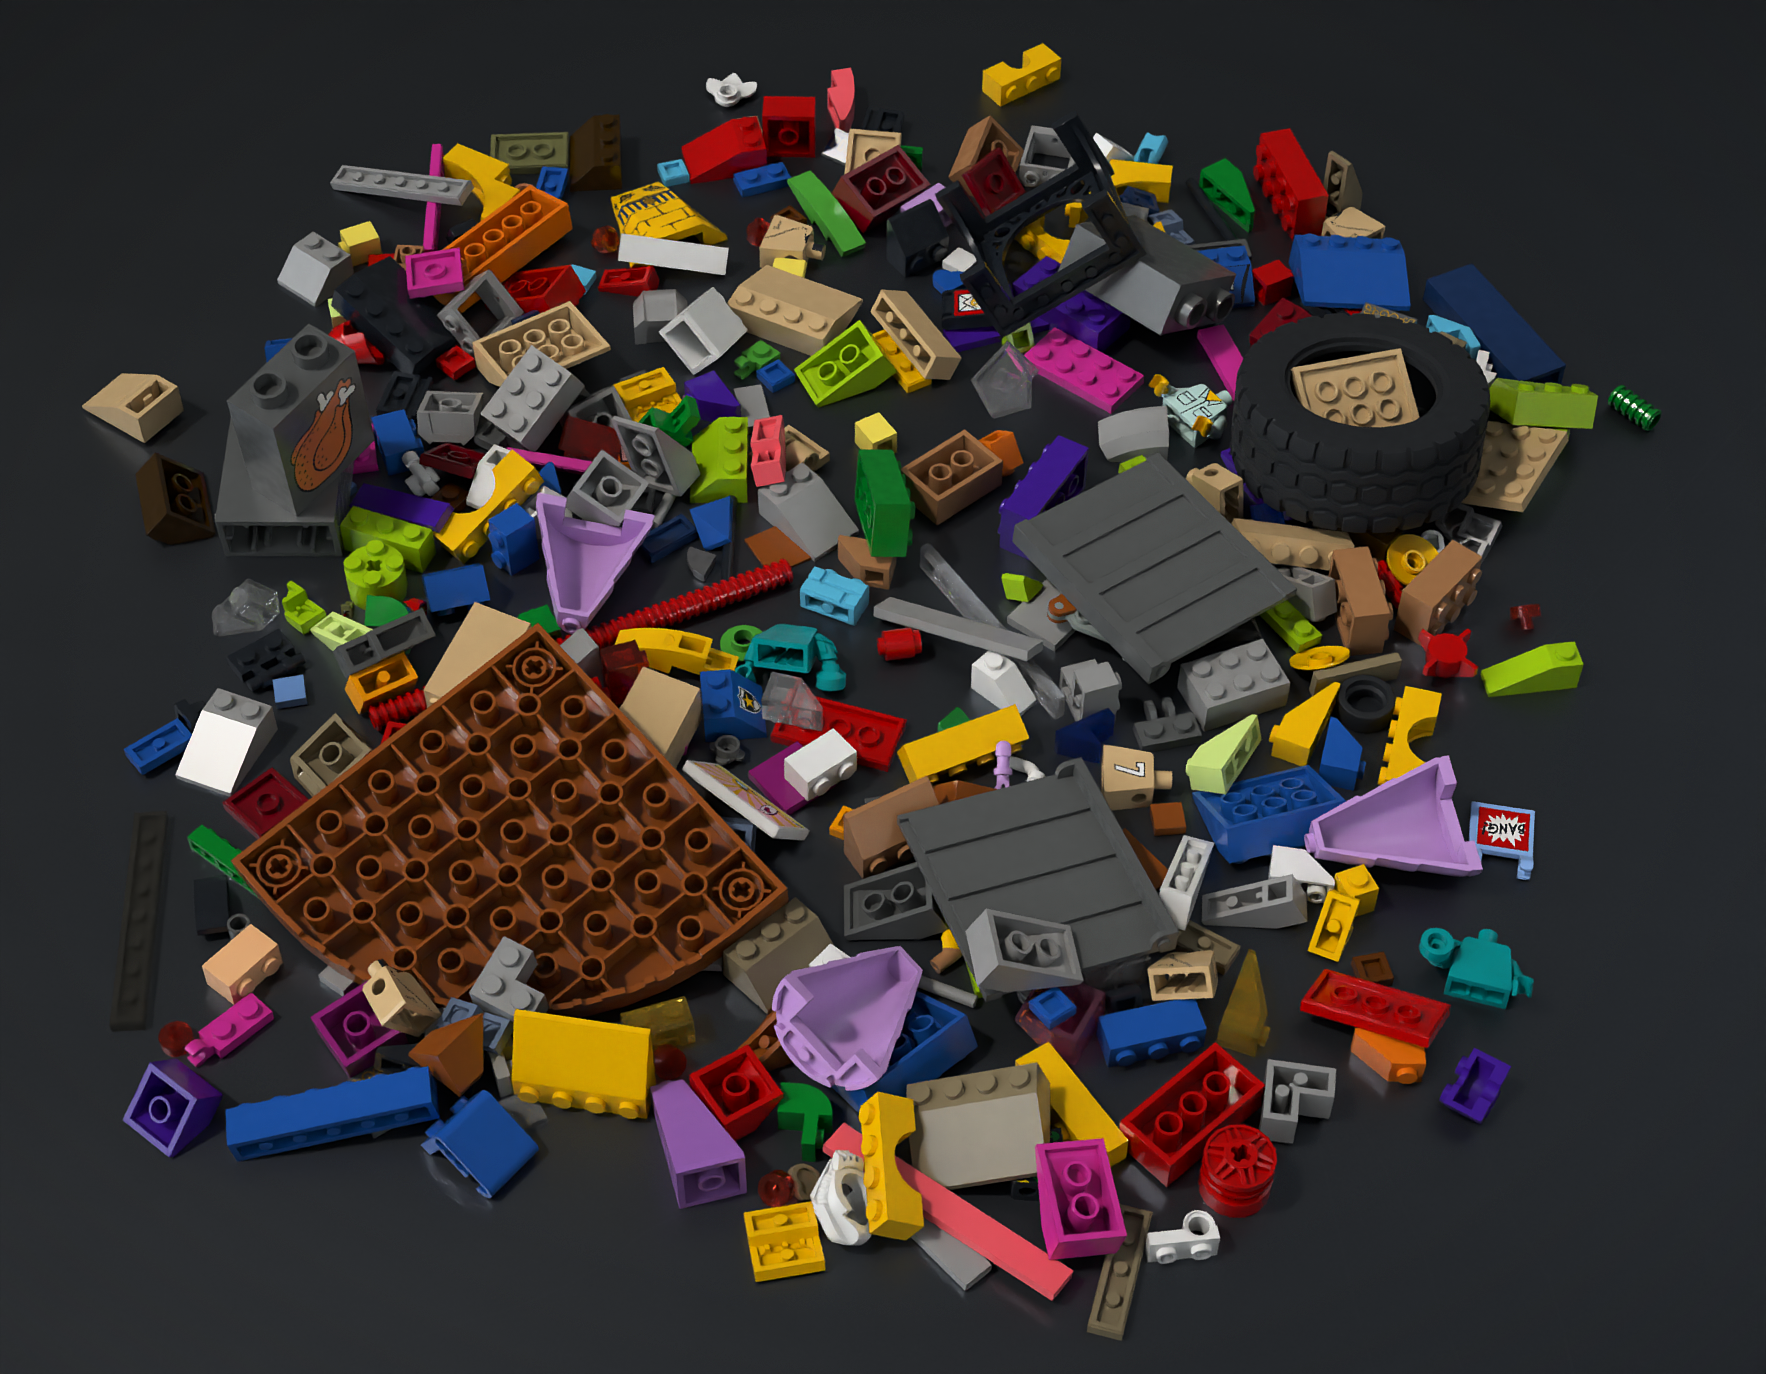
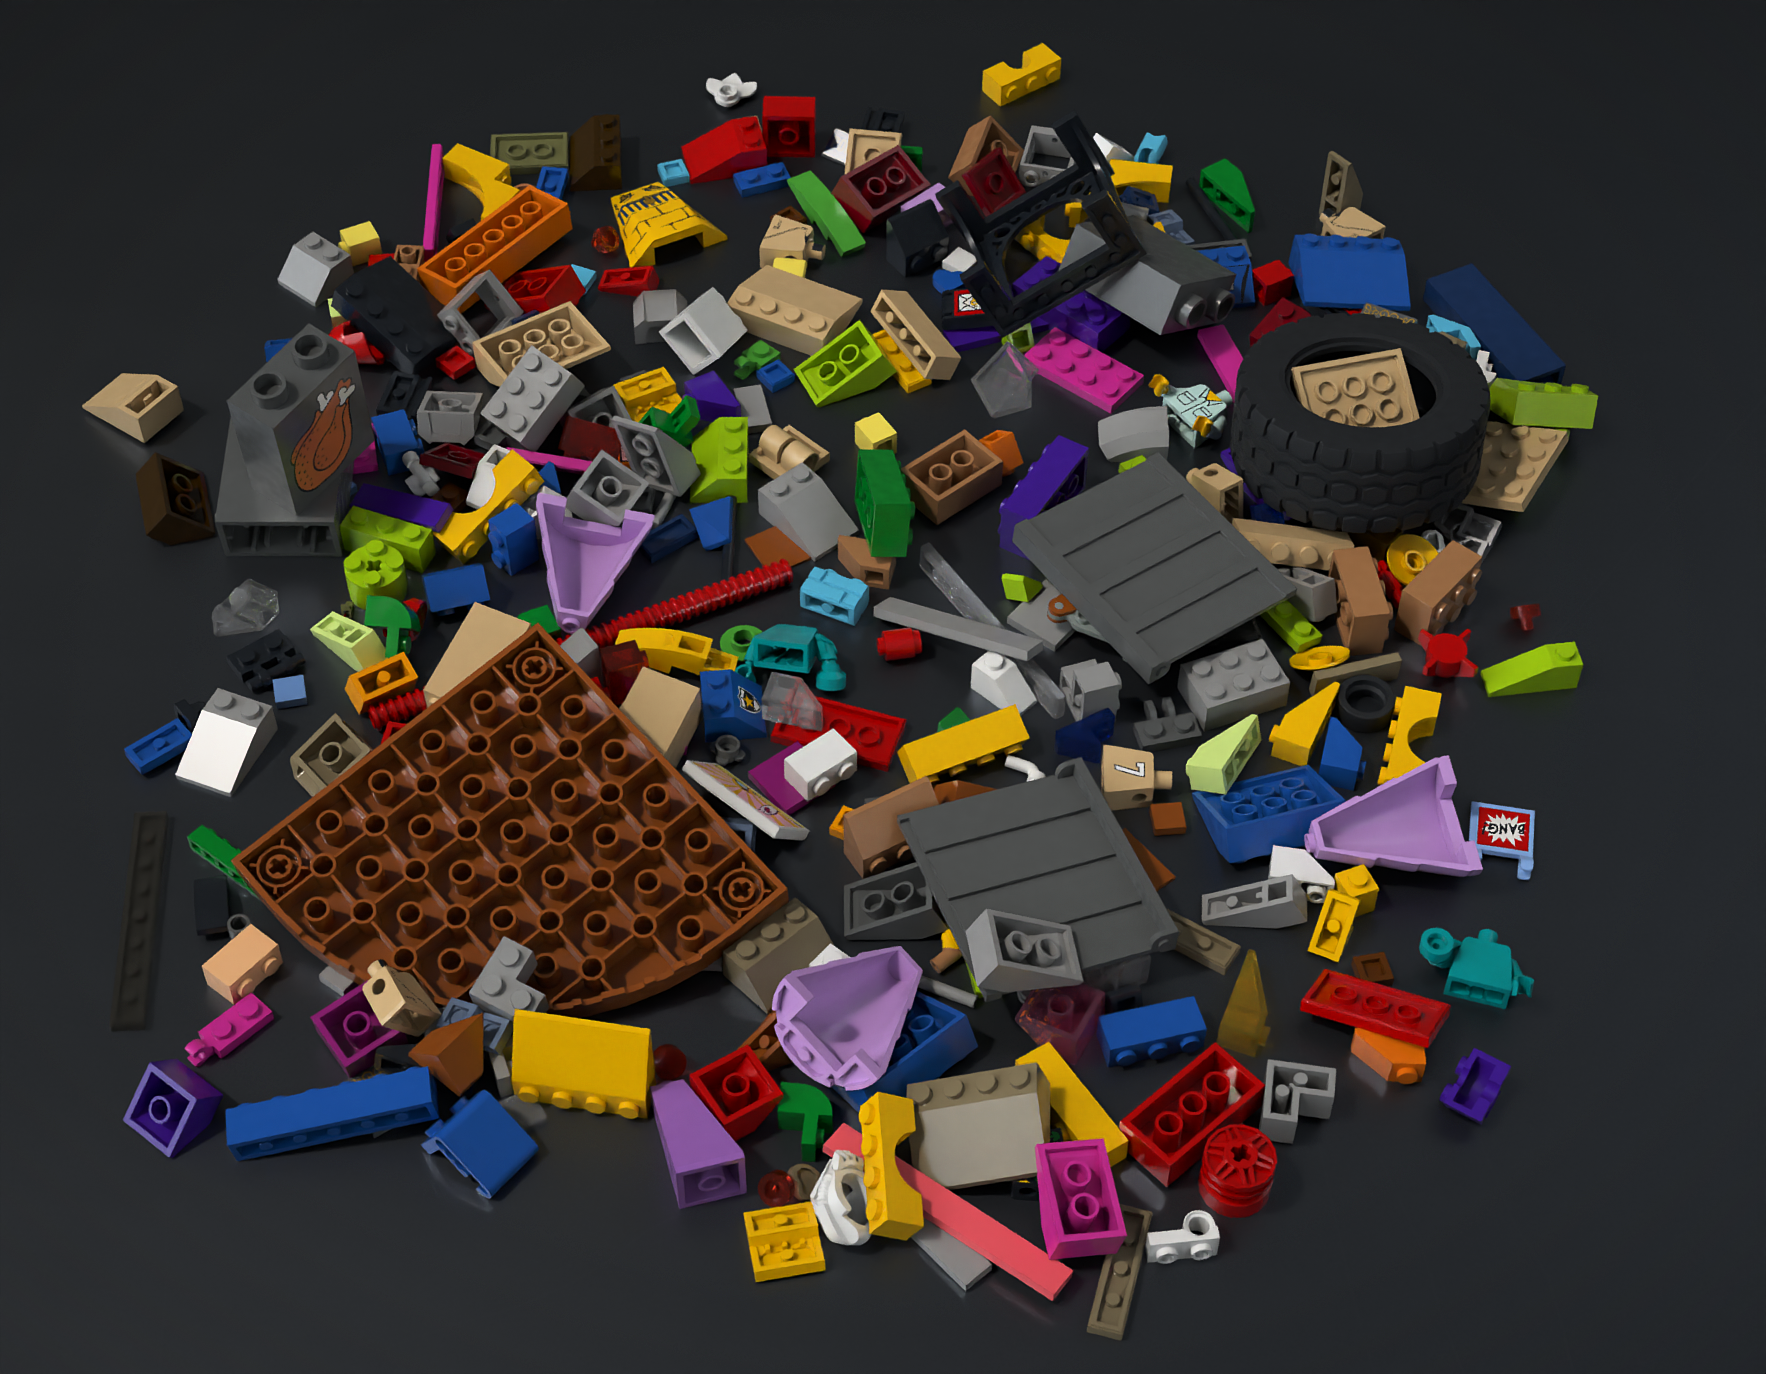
clear red tile [158,1021,195,1057] -> none
dark red tile [222,767,309,839] -> none
lime slope [282,580,327,635] -> none
light grey tile [330,165,474,206] -> none
dark grey slope [333,608,436,679] -> none
dark pink plate [405,248,465,299] -> none
white tile [618,233,729,275] -> none
clear yellow brick [620,996,696,1054] -> none
flat silver tile [687,547,717,582] -> none
clear red tile [747,218,770,246] -> none
coral slope [750,415,786,487] -> none
coral slope [828,68,855,133] -> none
lavender piece [994,740,1012,789] -> none
blue tile [1029,987,1076,1030] -> none
tan torso [1147,950,1218,1001] -> none
white slope [1159,835,1214,931] -> none
red brick [1253,128,1329,241] -> none
green piece [1608,385,1661,431] -> none

